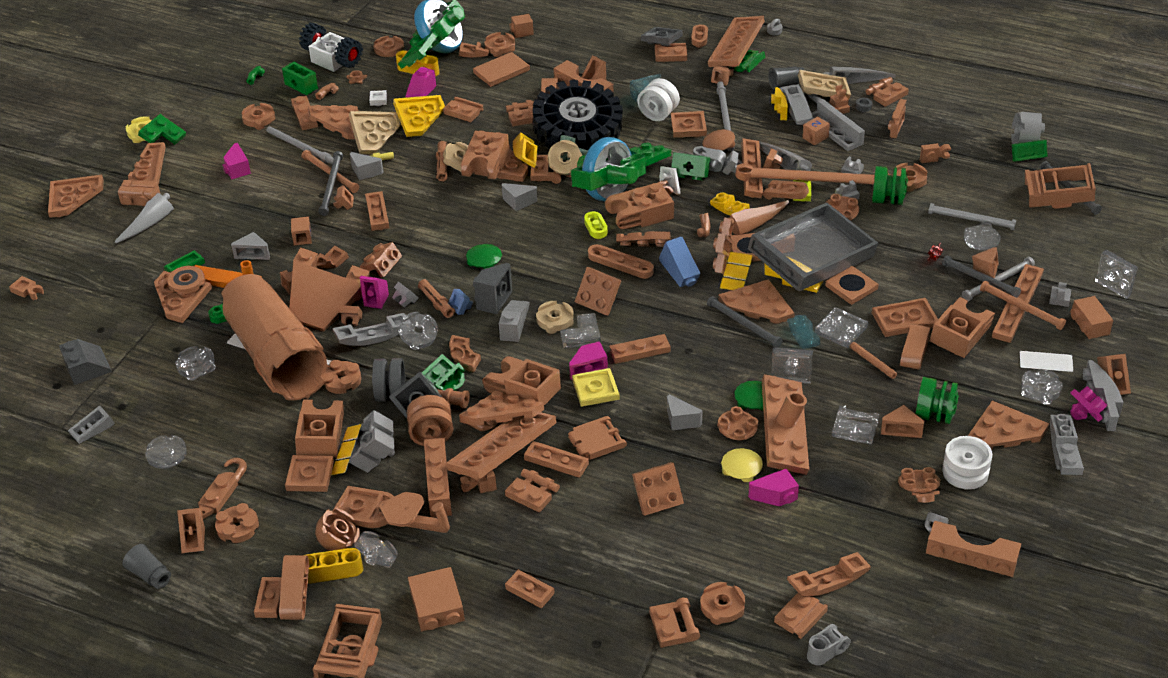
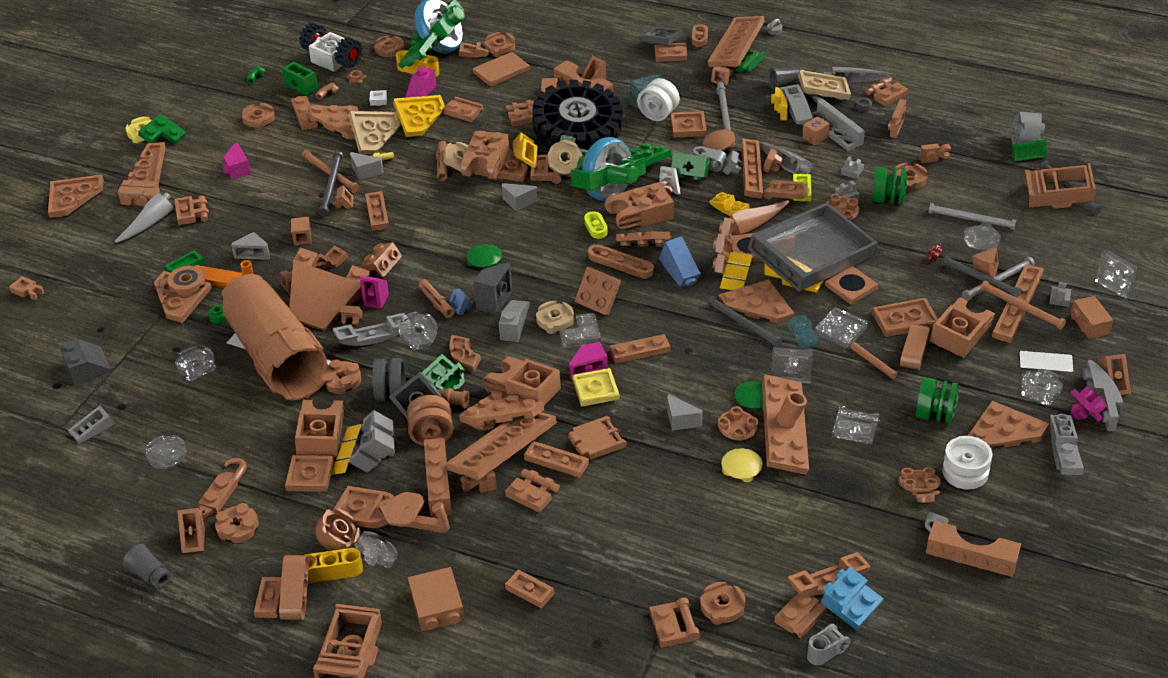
light grey bar [266,126,334,164] -> none
light grey tile [392,282,419,308] -> none
nougat brick [509,14,534,38] -> none
nougat plate [632,462,684,515] -> none
nougat arm [697,213,710,238] -> none
nougat piece [735,163,890,185] -> none
dark pink slope [748,469,799,506] -> none
nougat piece [829,85,850,114] -> none
nougat slope [881,405,924,438] -> none
none -> nougat plate [175,196,209,225]
none -> dark azure plate [821,567,884,630]

